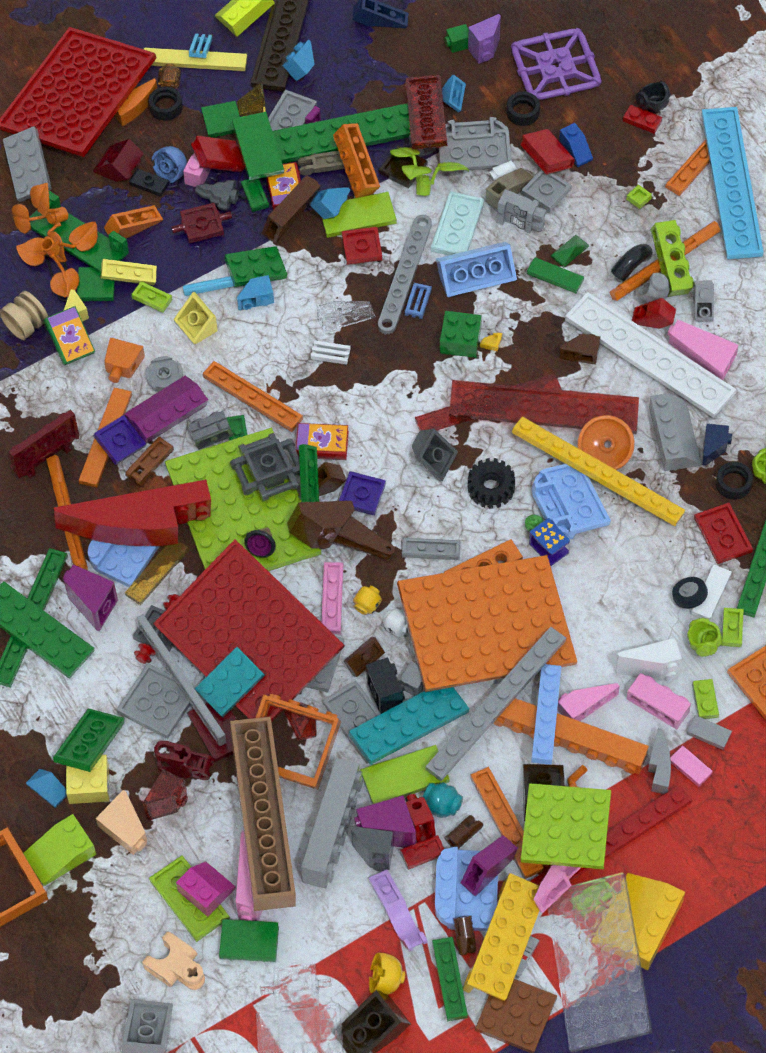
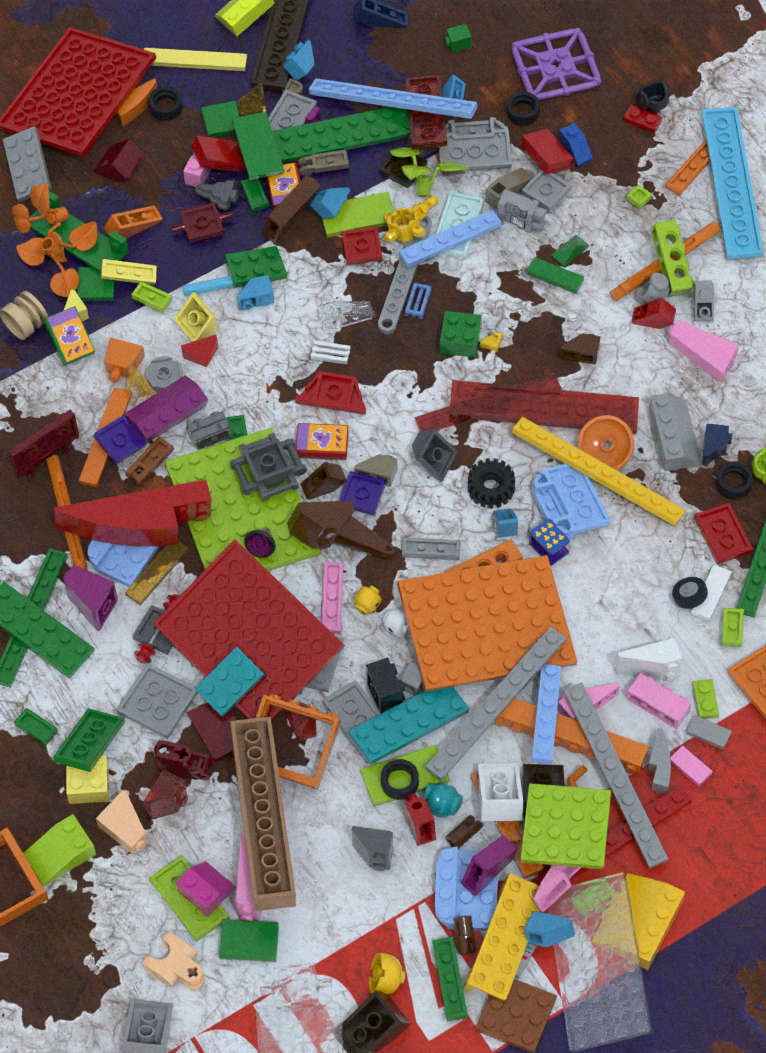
dark azure slope [26,769,67,808] -> none
black plate [129,168,169,197] -> none
light grey tile [137,614,226,746] -> none
medium blue cylinder [152,146,187,183] -> none
clear orange head [158,64,181,89] -> none
medium azure tile [189,34,212,58] -> none
orange plate [203,361,303,432] -> none
green tile [299,444,319,502] -> none
light grey brick [301,758,363,889] -> none
orange brick [333,123,380,198] -> none
reddish brown plate [344,637,385,677] -> none
magenta slope [354,796,416,848] -> none
lavender piece [369,869,428,951] -> none
red plate [400,835,444,870] -> none
light blue slope [436,242,517,297] -> none
medium lavender slope [468,14,501,64] -> none
white cone [489,160,517,181] -> none
bright green plate [525,514,543,532] -> none
white plate [565,292,736,418] -> none
black cylinder [611,244,653,281] -> none
lime hair [687,618,722,657] -> none
none -> green tile [14,708,58,746]
none -> clear yellow slope [124,363,155,398]
none -> red slope [181,335,218,367]
none -> dark tan tile [282,78,303,95]
none -> red wing [295,371,366,415]
none -> light blue plate [309,78,478,119]
none -> dark tan slope [354,454,398,487]
none -> black tyre [381,759,419,800]
none -> yellow piece [383,194,438,243]
none -> light blue plate [399,209,502,268]
none -> white slope [478,763,523,822]
none -> dark azure slope [493,508,518,538]
none -> dark azure slope [524,911,575,947]
none -> light grey plate [564,682,668,869]

